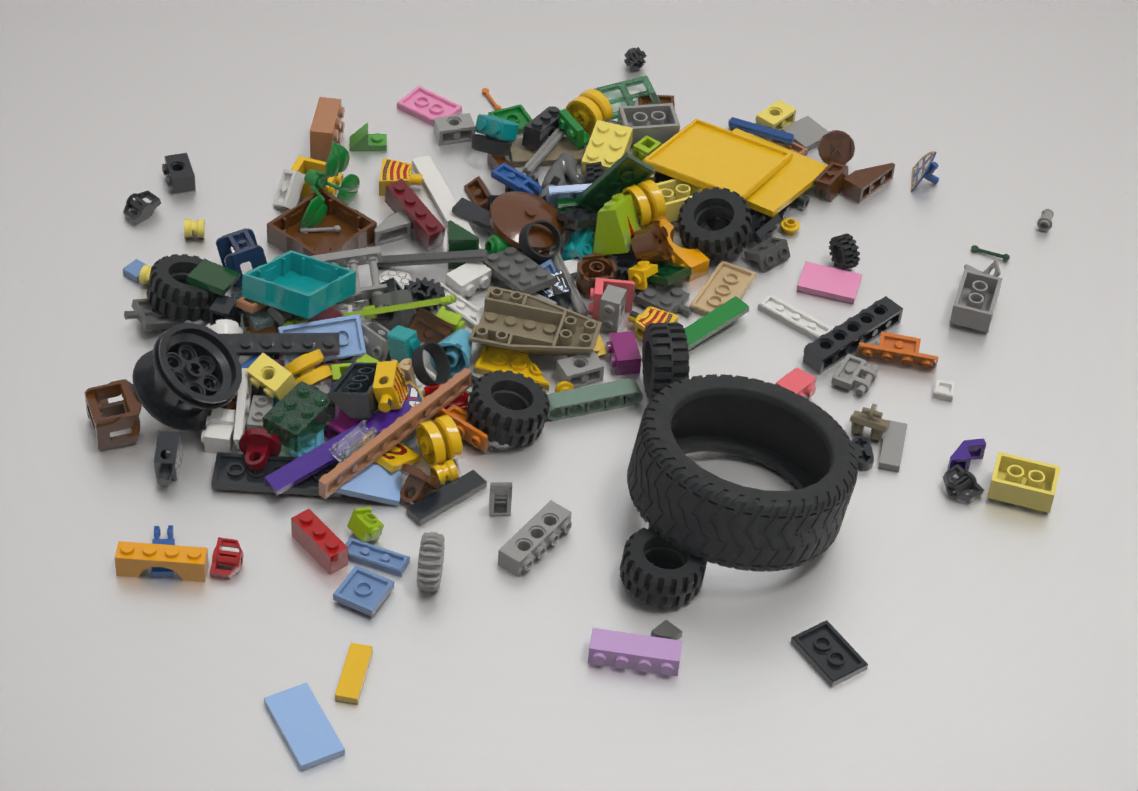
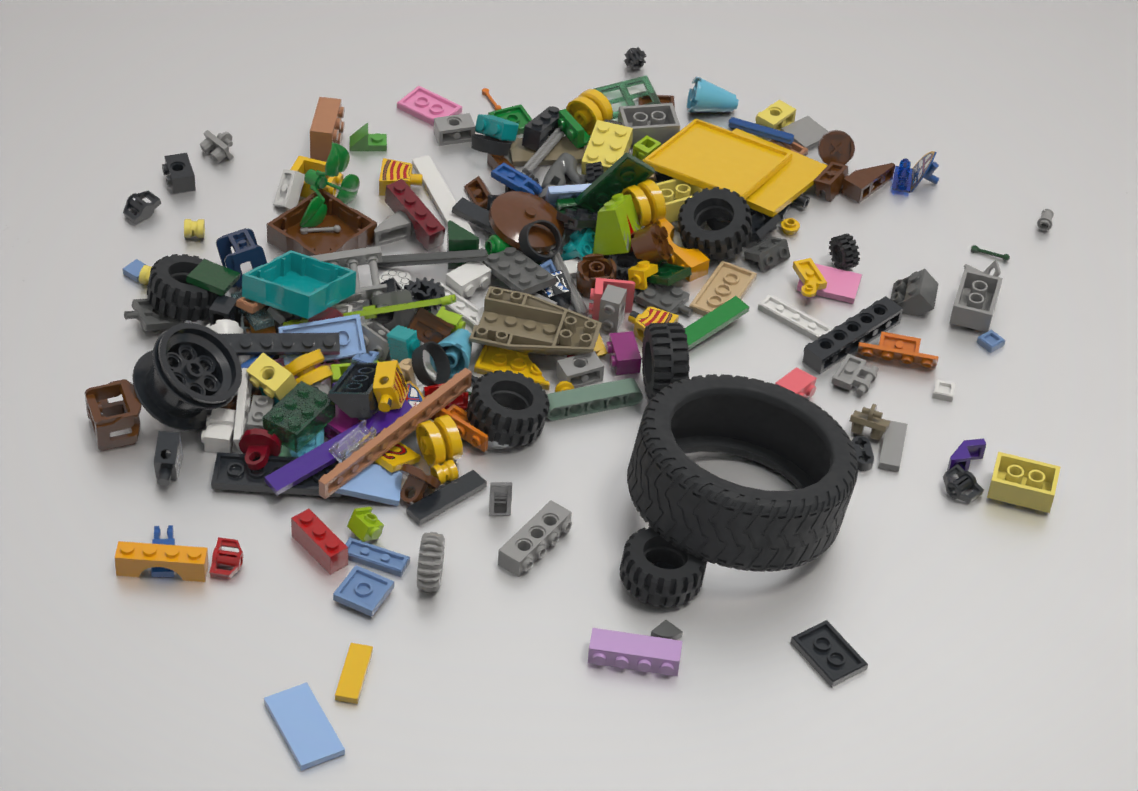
none -> light grey hips [199,130,234,163]
none -> medium blue tile [352,351,379,363]
none -> medium azure cone [687,77,739,113]
none -> yellow hinge [792,258,827,297]
none -> dark grey slope [890,269,939,317]
none -> clear blue hinge [892,158,914,193]
none -> medium blue tile [977,329,1006,353]

